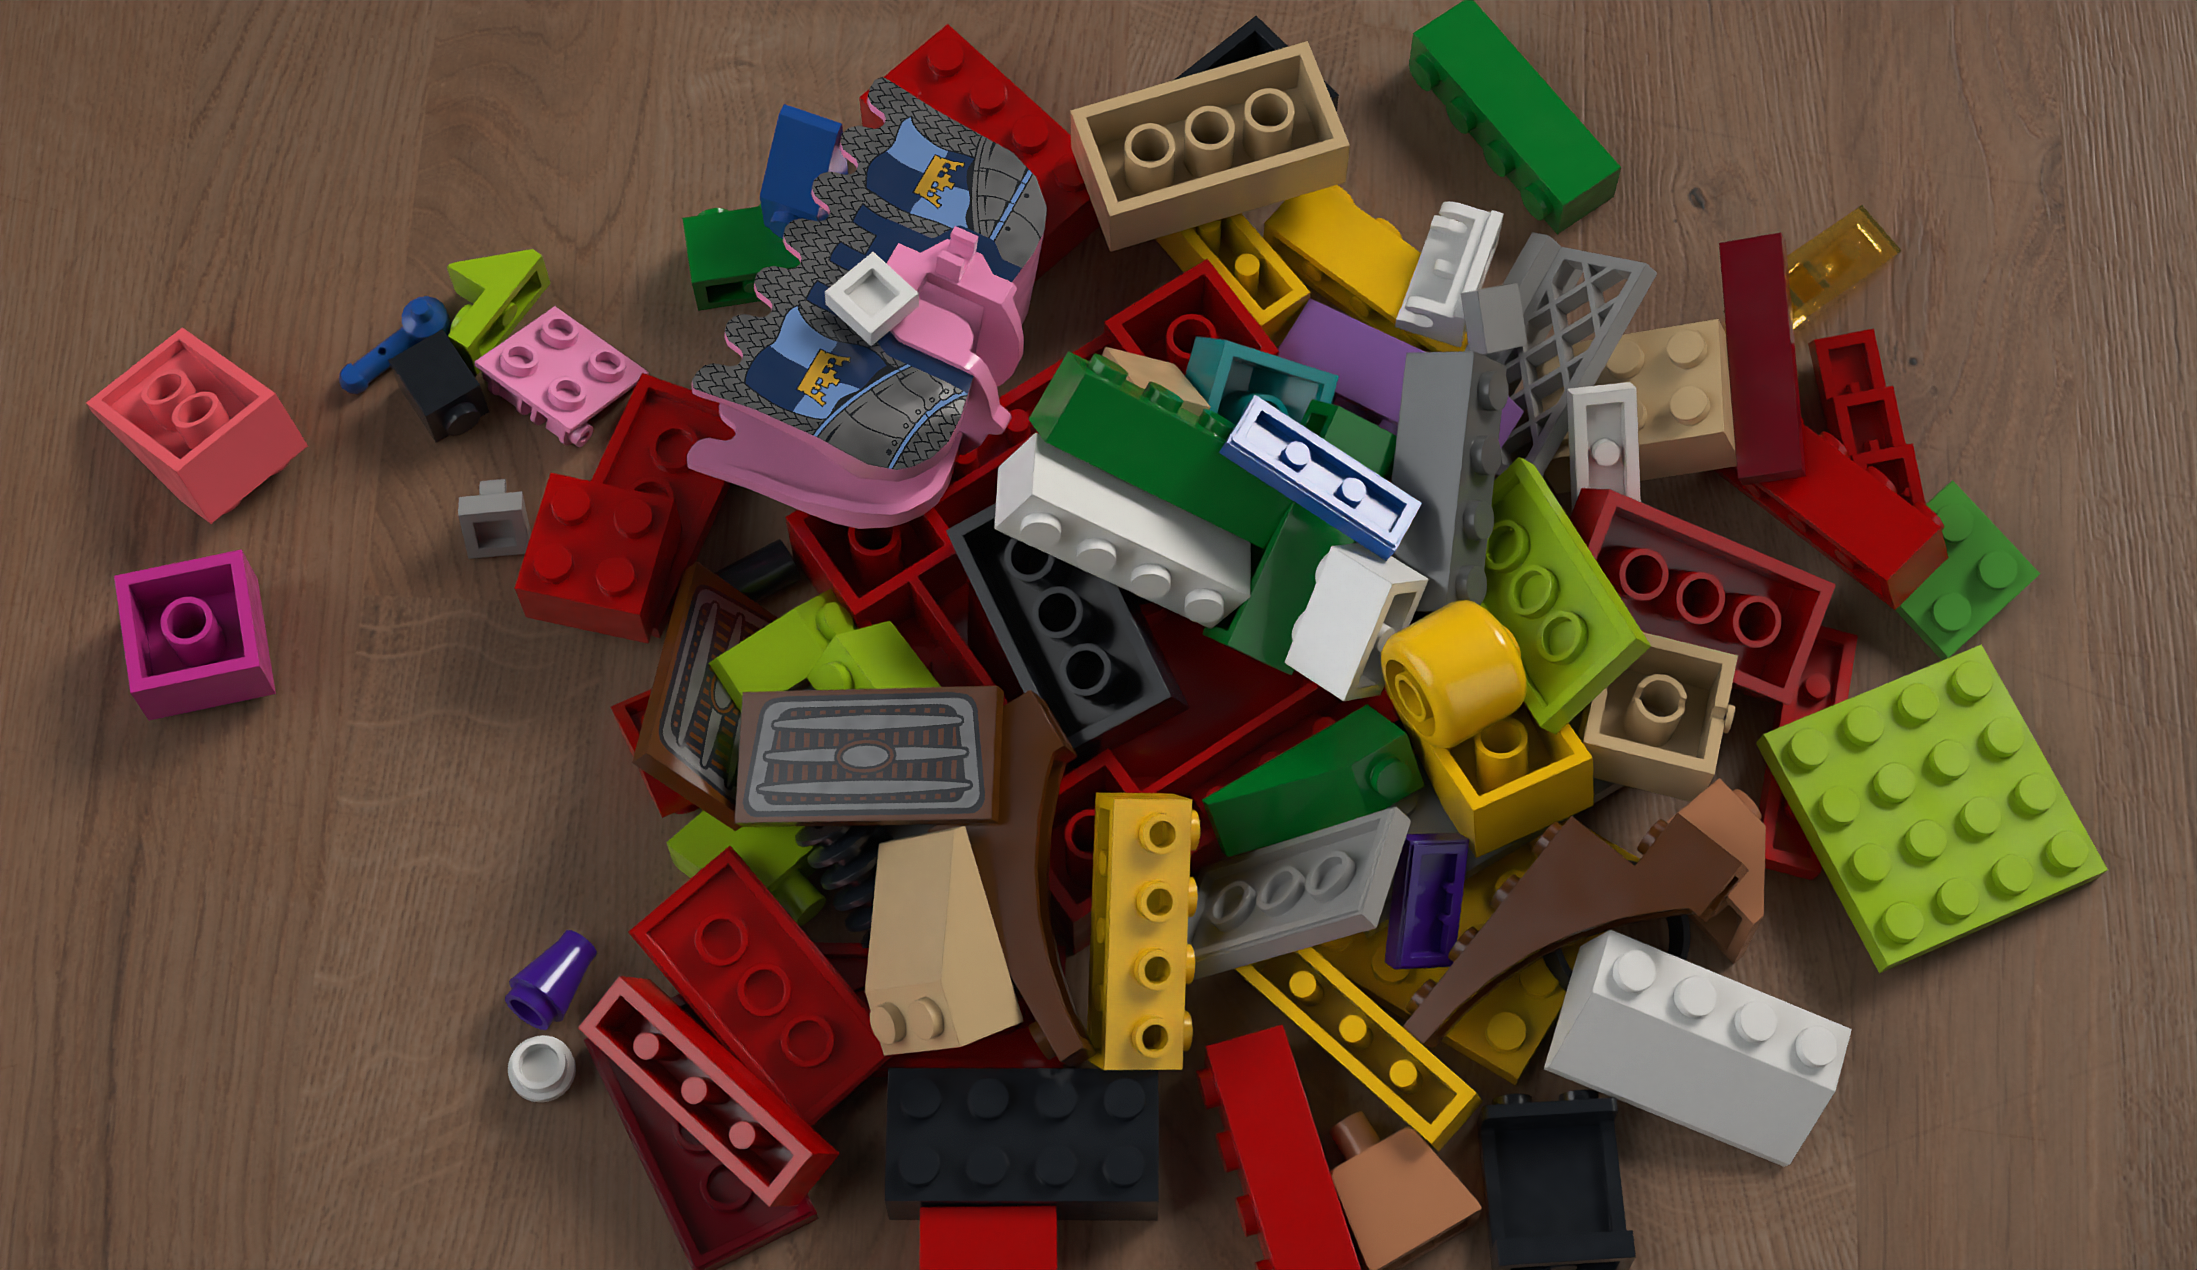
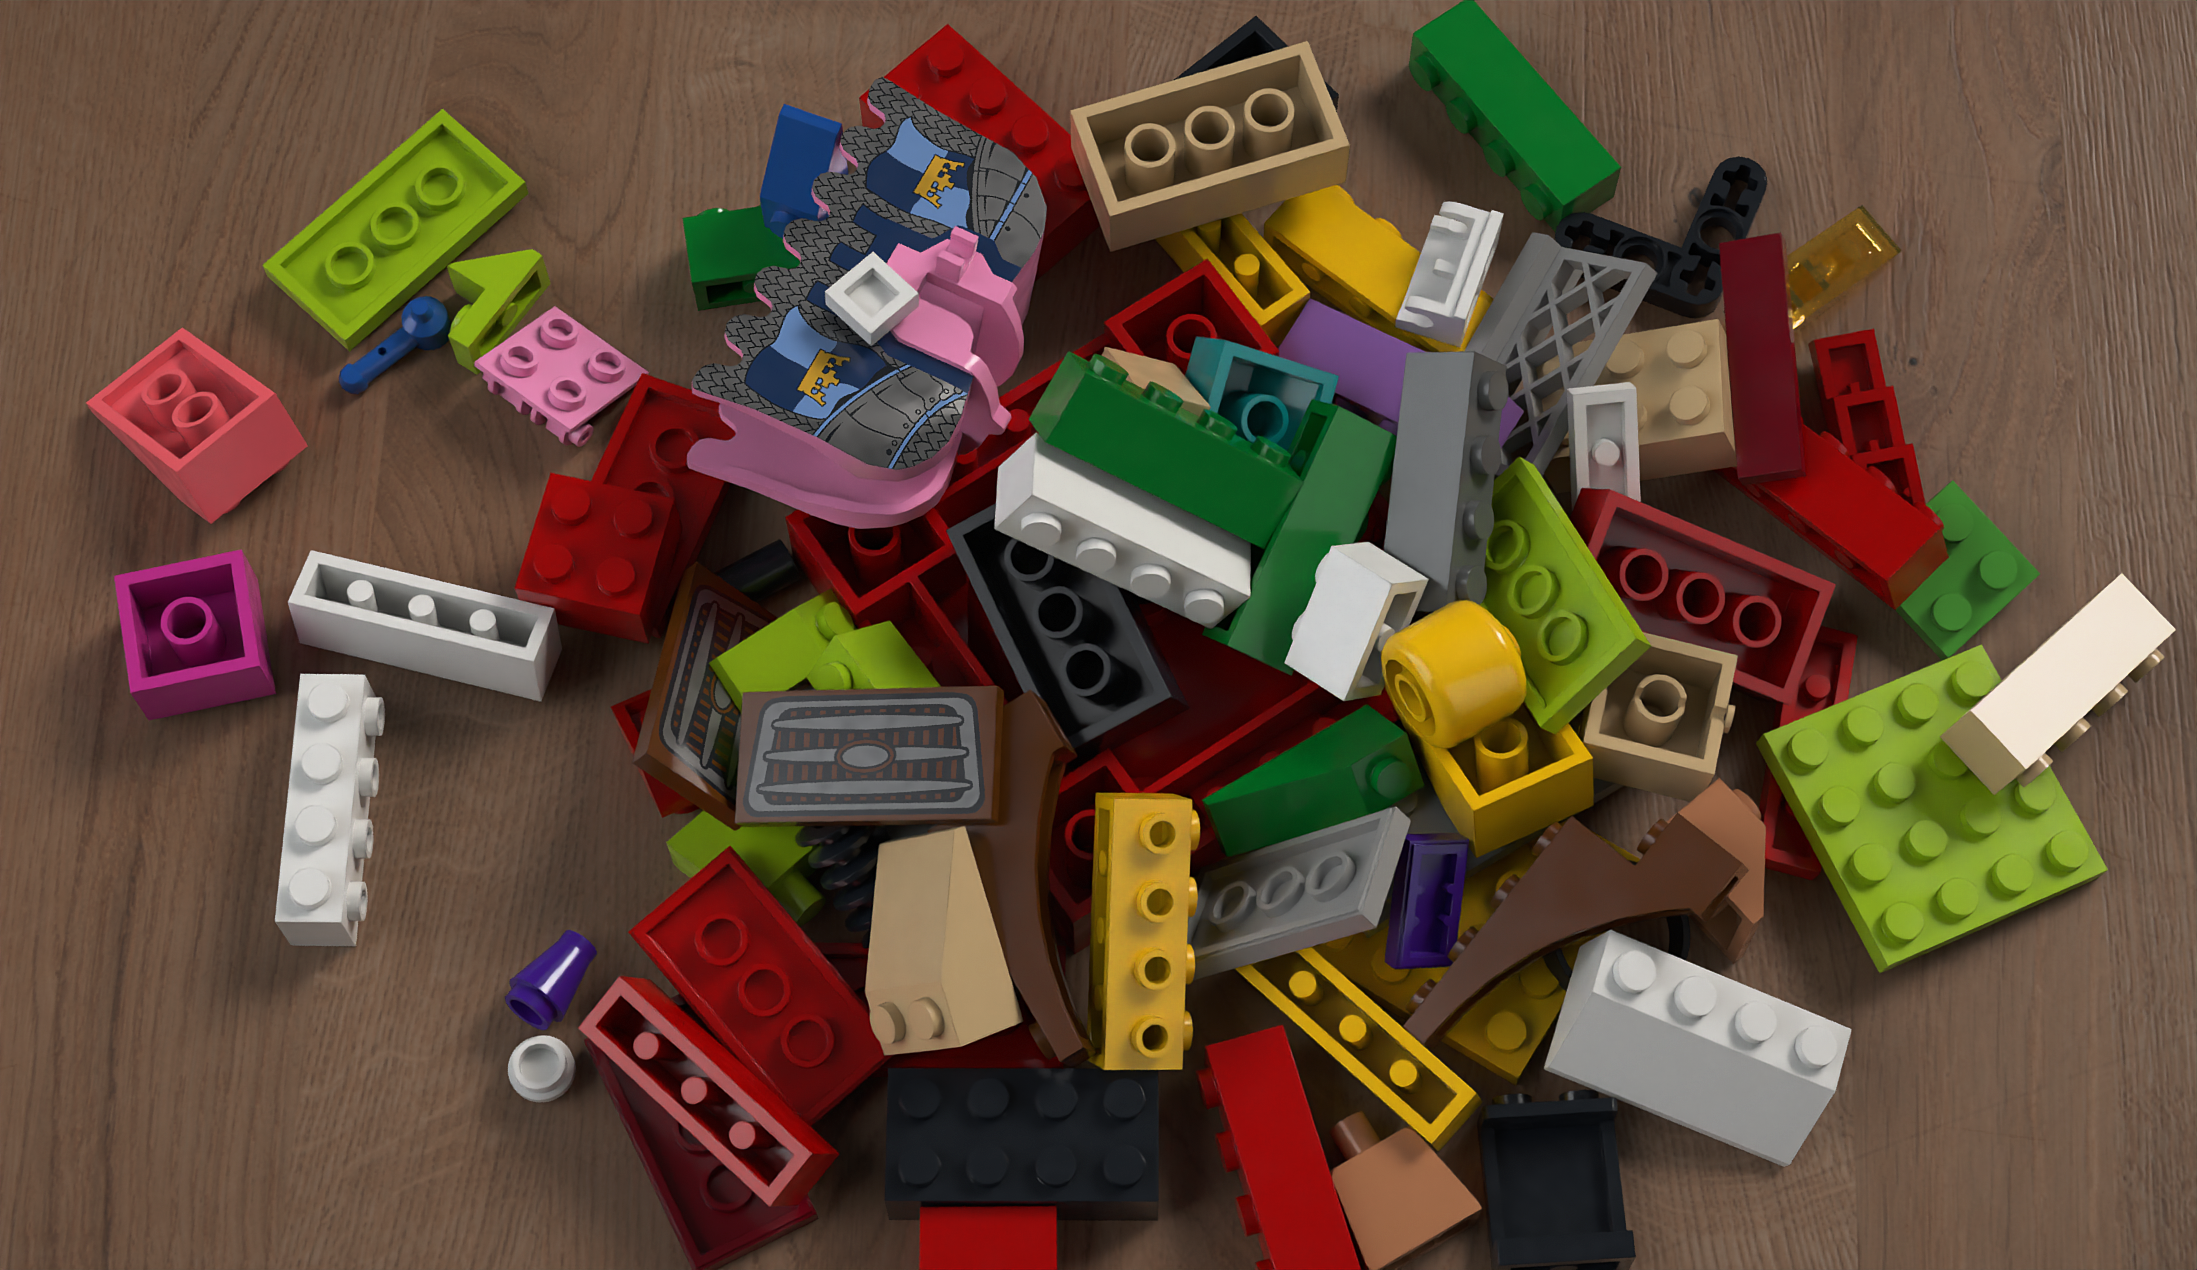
black brick [388,329,489,443] -> none
light grey tile [458,479,531,559] -> none
tile [1219,395,1422,561] -> none
light grey tile [1461,283,1528,355] -> none
none -> lime plate [262,109,529,352]
none -> white brick [275,674,385,946]
none -> white brick [288,550,562,701]
none -> black beam [1554,156,1767,319]
none -> brick [1940,573,2176,795]

